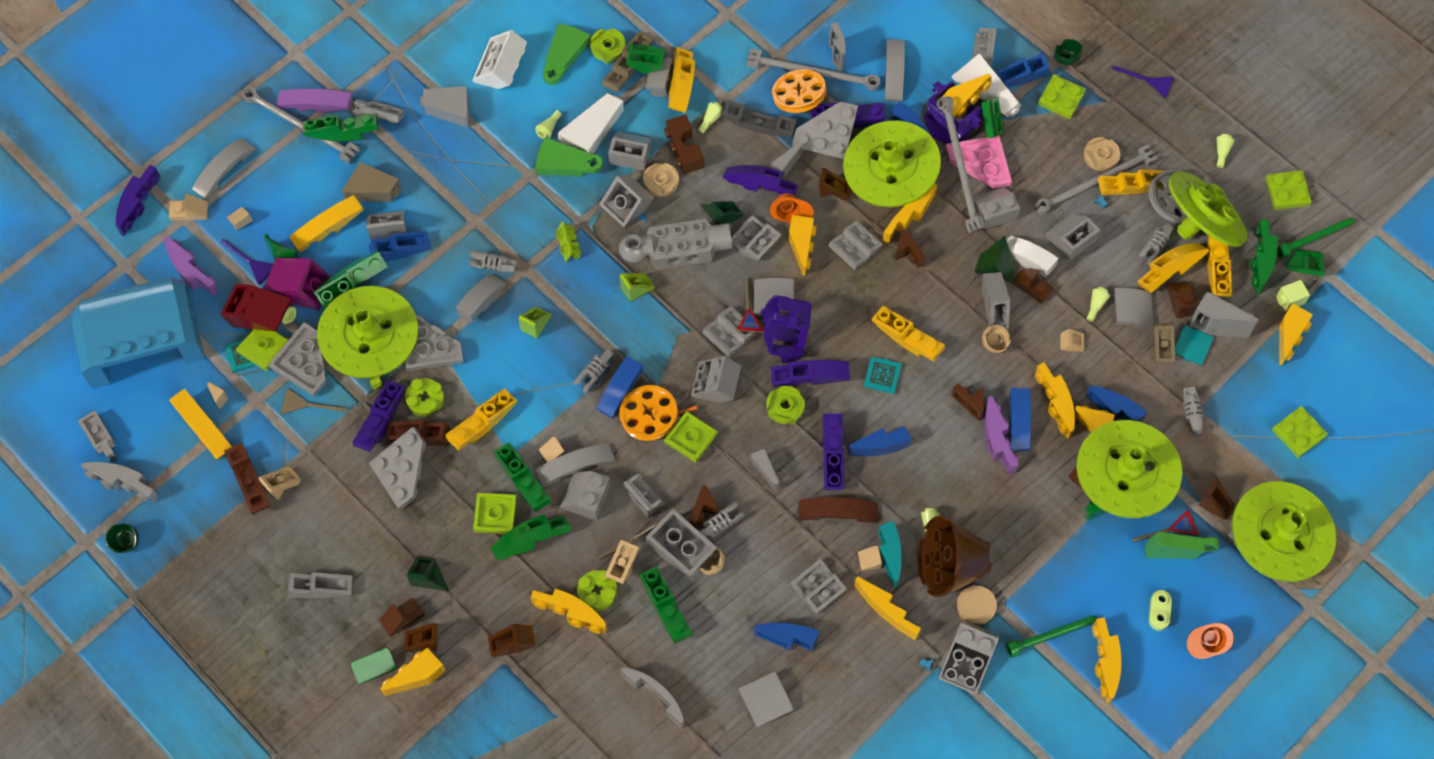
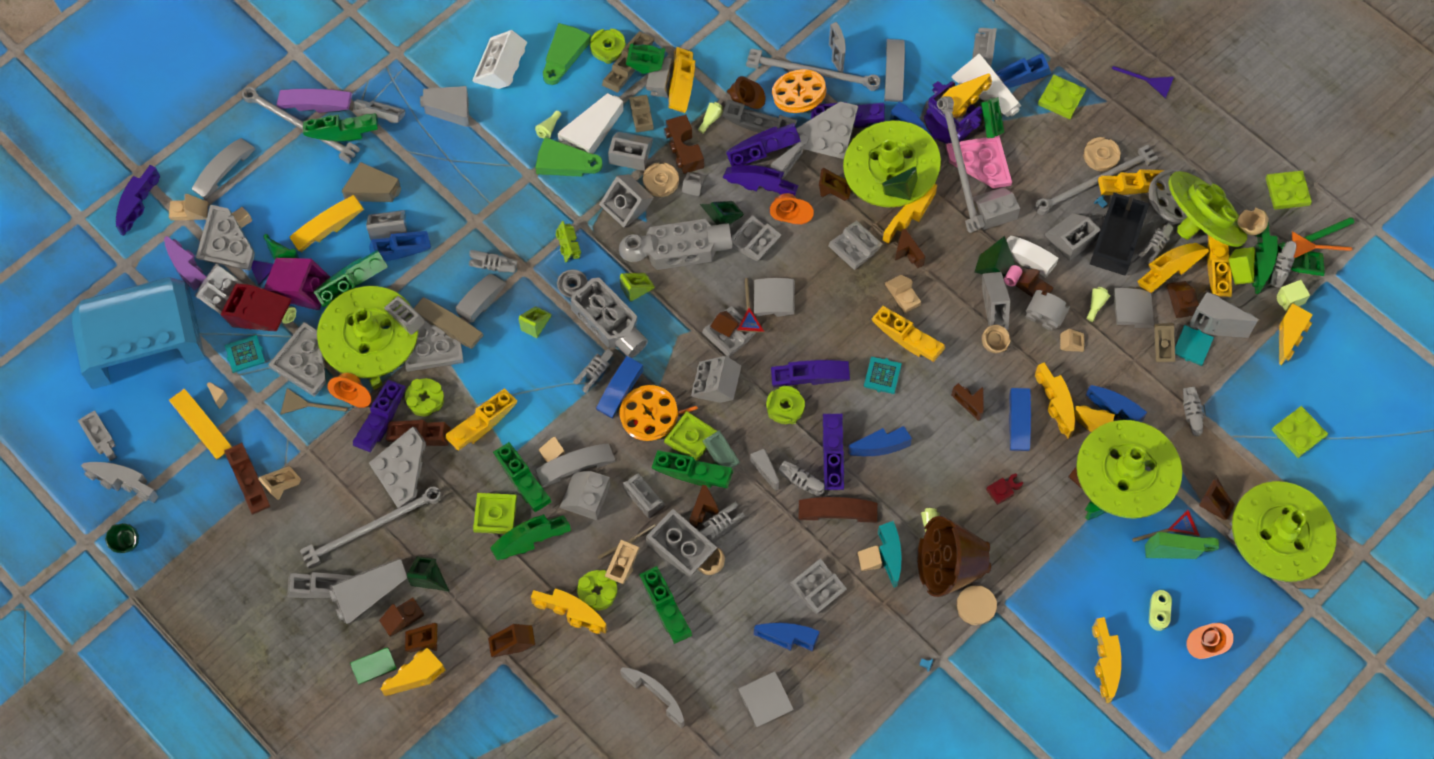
lime plate [236,329,288,372] -> none
dark purple animal [761,295,812,363] -> none
yellow slope [789,215,817,276] -> none
yellow slope [854,576,921,641] -> none
light grey slope [938,619,1000,694] -> none
medium lavender slope [984,396,1019,475] -> none
green piece [1005,615,1097,658] -> none
dark green hair [1054,39,1082,66] -> none
yellowish green cone [1216,134,1235,168] -> none
none -> light grey slope [195,263,244,314]
none -> light grey plate [196,205,255,271]
none -> light grey hinge [300,487,441,569]
none -> orange piece [328,373,371,408]
none -> light grey slope [329,558,407,624]
none -> light grey slope [384,296,425,335]
none -> dark tan slope [413,297,484,349]
none -> light grey brick [557,269,648,358]
none -> dark tan slope [629,95,654,133]
none -> green slope [651,450,733,489]
none -> light grey slope [682,172,705,196]
none -> sand green tile [702,430,740,468]
none -> reddish brown slope [710,311,739,337]
none -> dark purple slope [726,123,801,166]
none -> reddish brown piece [727,76,766,109]
none -> light grey hinge [778,461,825,497]
none -> dark green slope [882,166,918,200]
none -> tan slope [885,275,921,313]
none -> dark red plate [986,473,1023,505]
none -> bright pink hinge [1004,265,1023,286]
none -> light grey brick [1025,290,1070,331]
none -> black piece [1090,193,1149,276]
none -> lime slope [1229,247,1255,285]
none -> tan hair [1237,208,1269,236]
none -> light grey hinge [1270,241,1297,288]
none -> orange piece [1292,231,1352,258]

